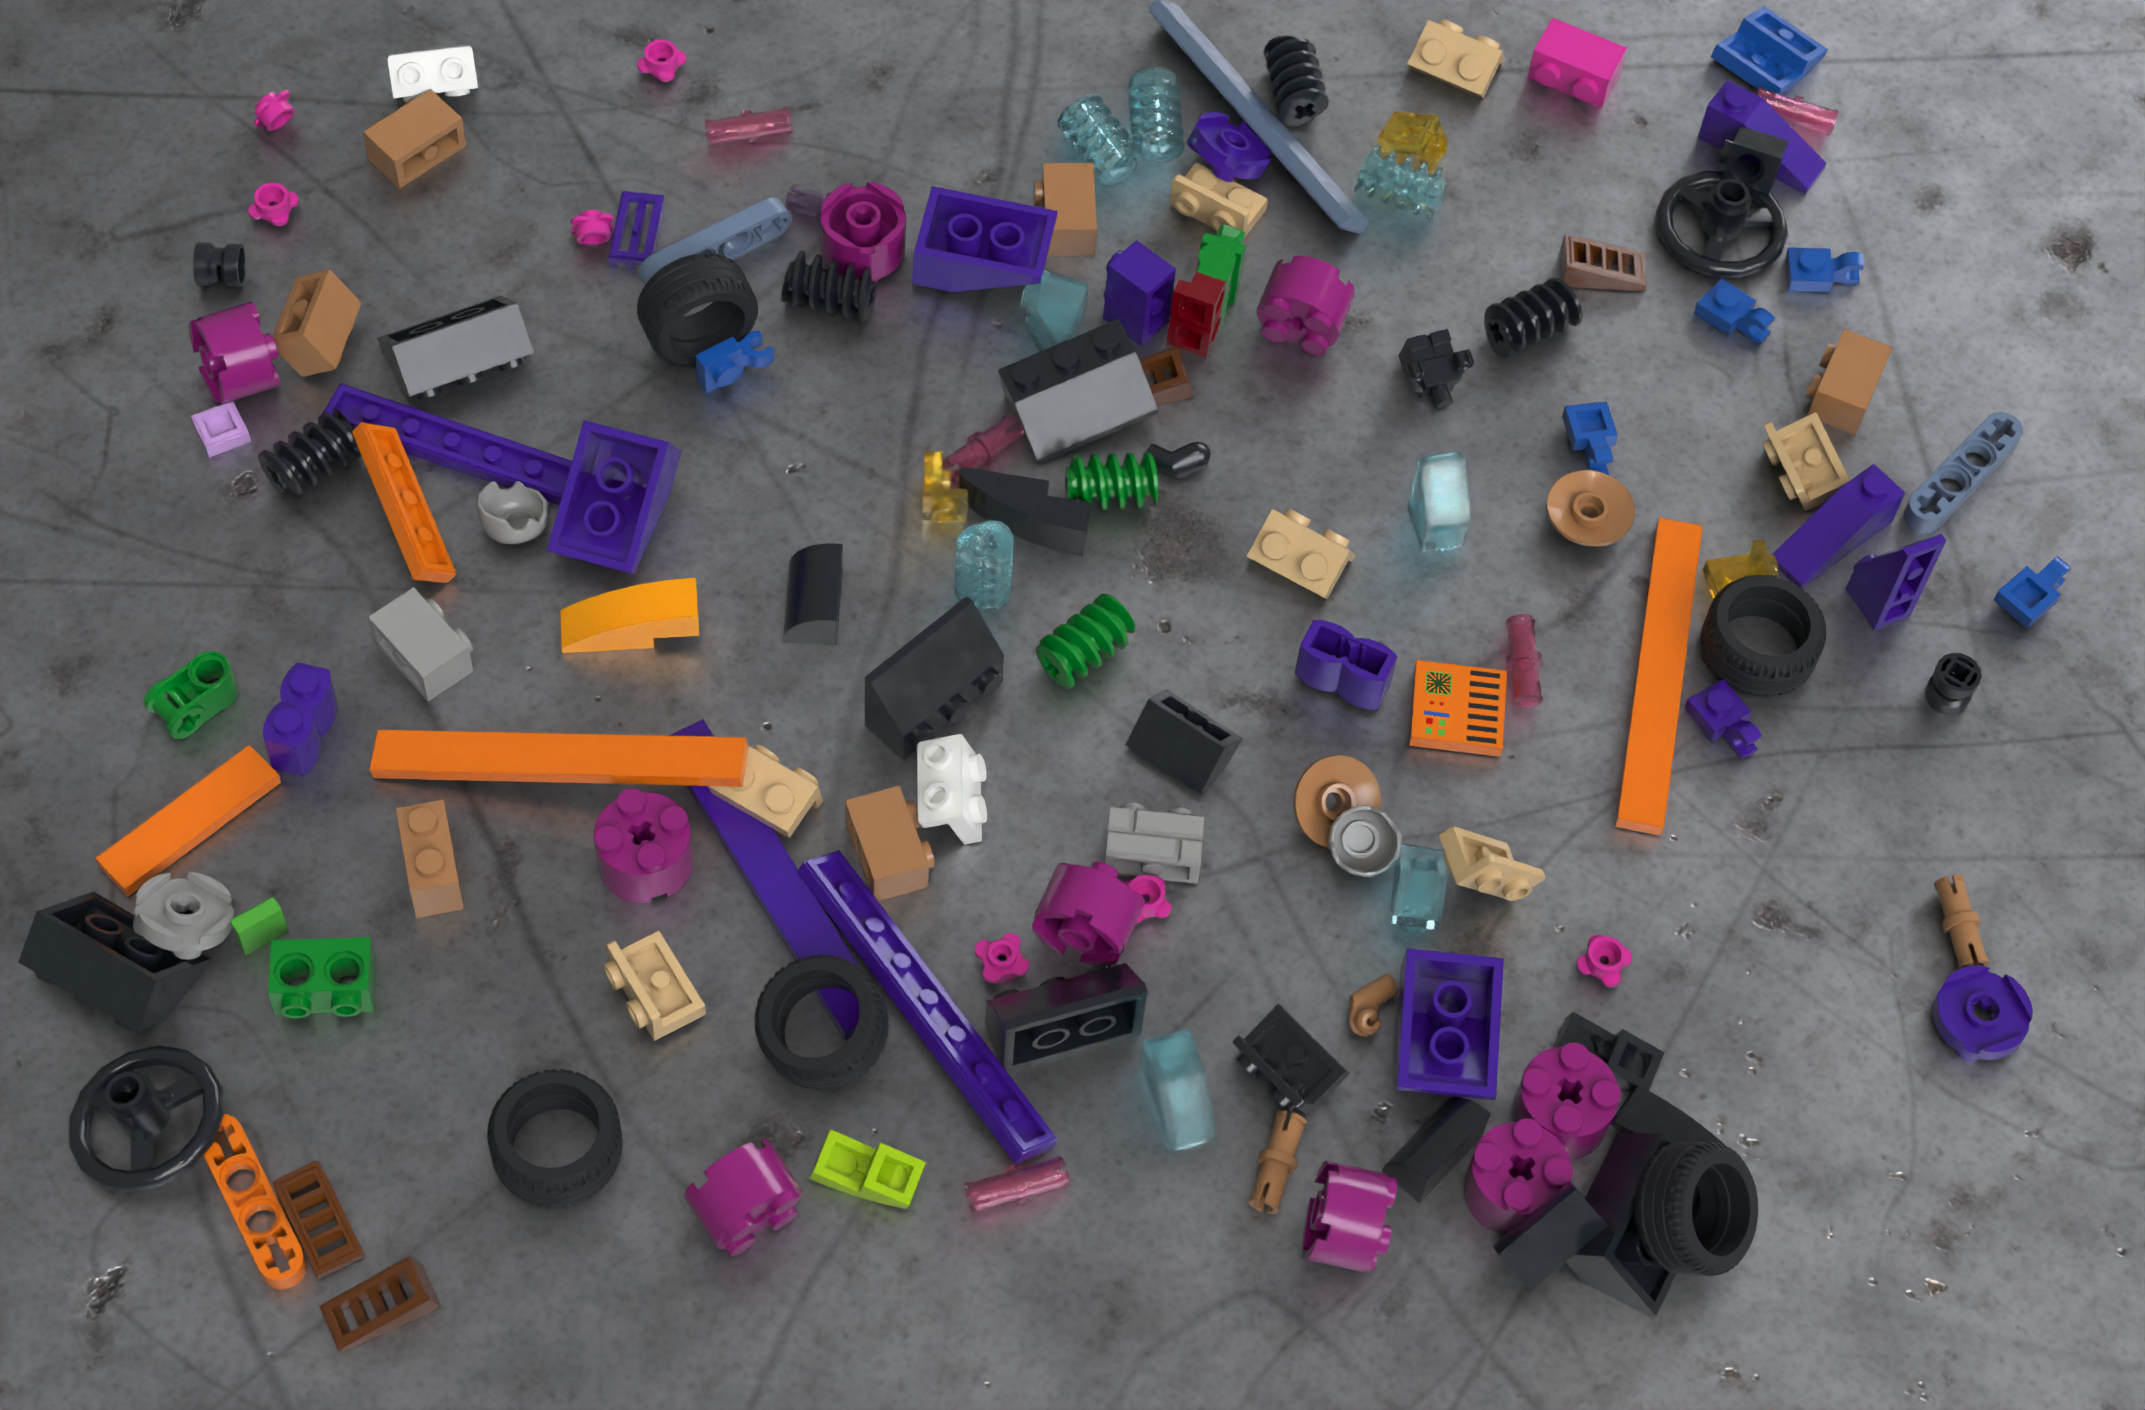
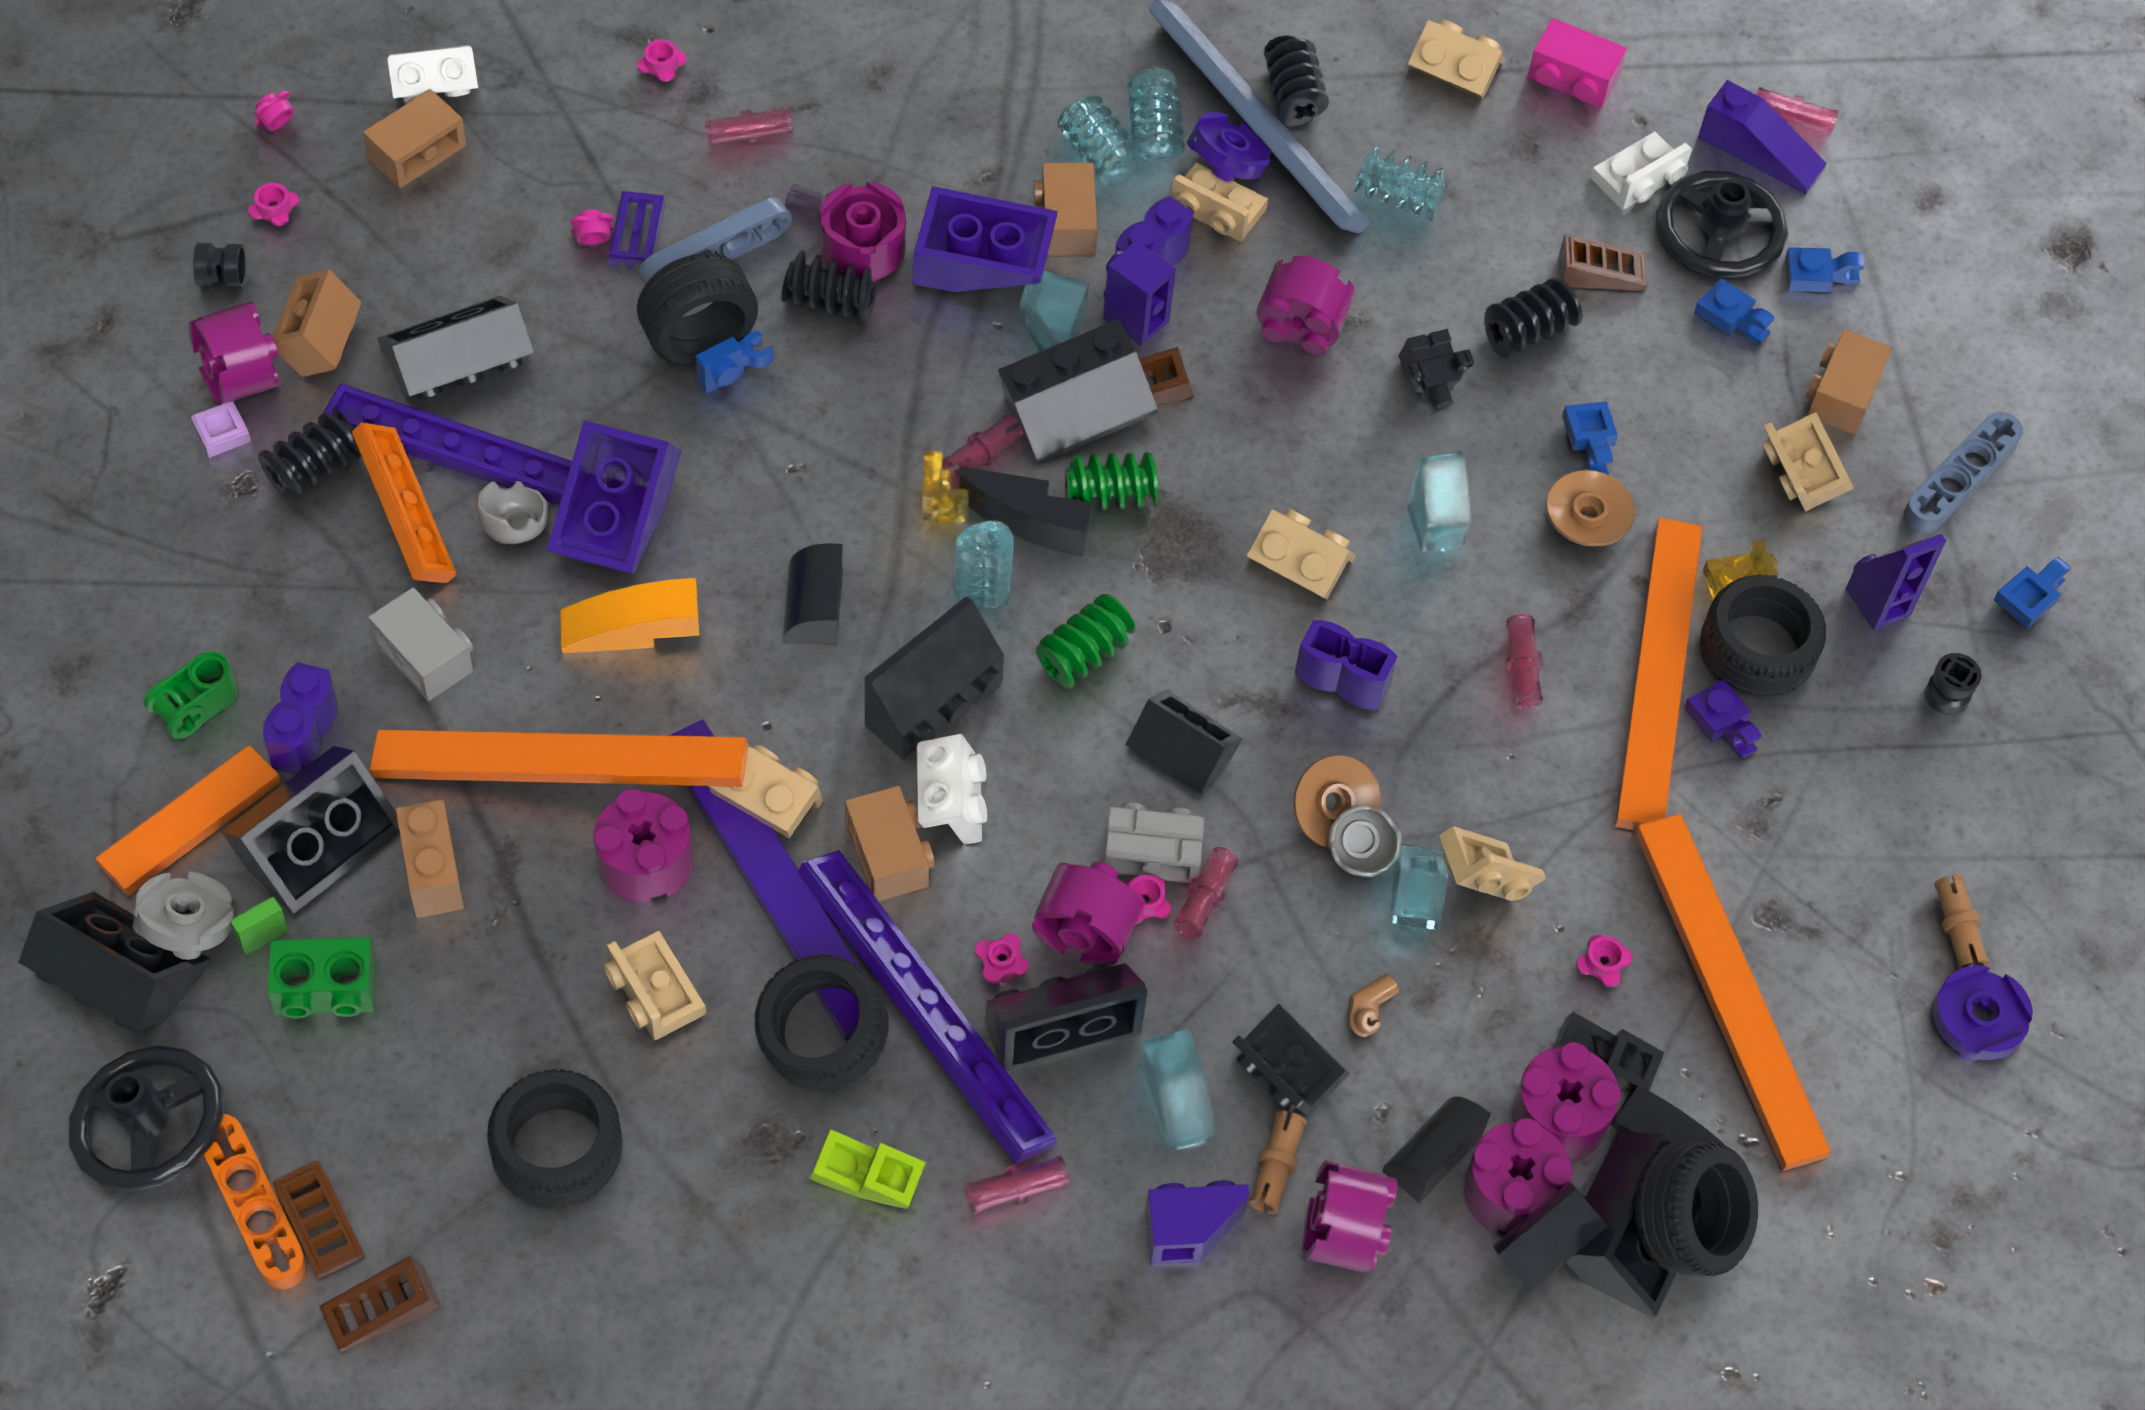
magenta brick [684,1139,803,1257] -> none
black arm [1146,442,1211,478] -> none
hips [1166,224,1246,358] -> none
clear yellow bracket [1376,111,1448,172] -> none
dark purple slope [1396,948,1504,1100] -> none
orange tile [1409,660,1507,757] -> none
blue slope [1711,6,1828,101] -> none
black brick [1719,126,1789,195] -> none
dark purple slope [1769,464,1905,588] -> none
none -> black slope [221,746,399,914]
none -> dark purple brick [1115,197,1194,266]
none -> dark purple slope [1145,1180,1249,1265]
none -> clear pink pin [1173,847,1239,939]
none -> white bracket [1590,132,1692,210]
none -> orange tile [1635,814,1831,1171]

